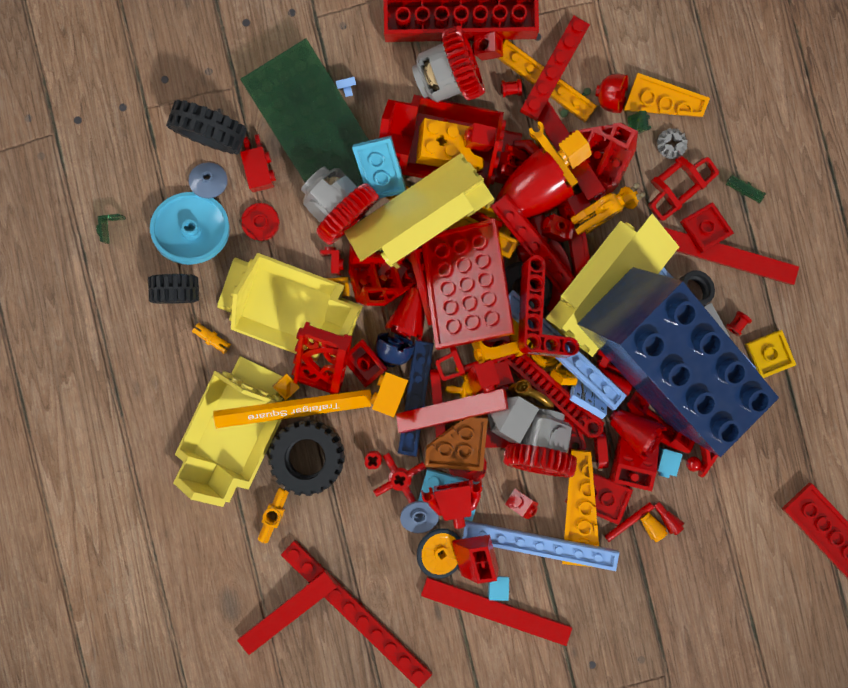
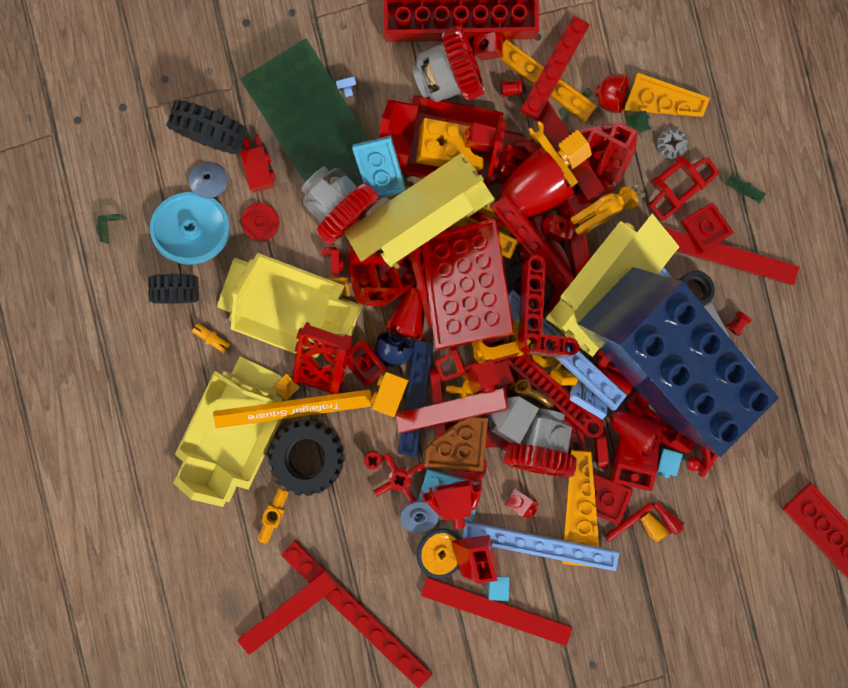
yellow tile [745,330,796,378] -> none

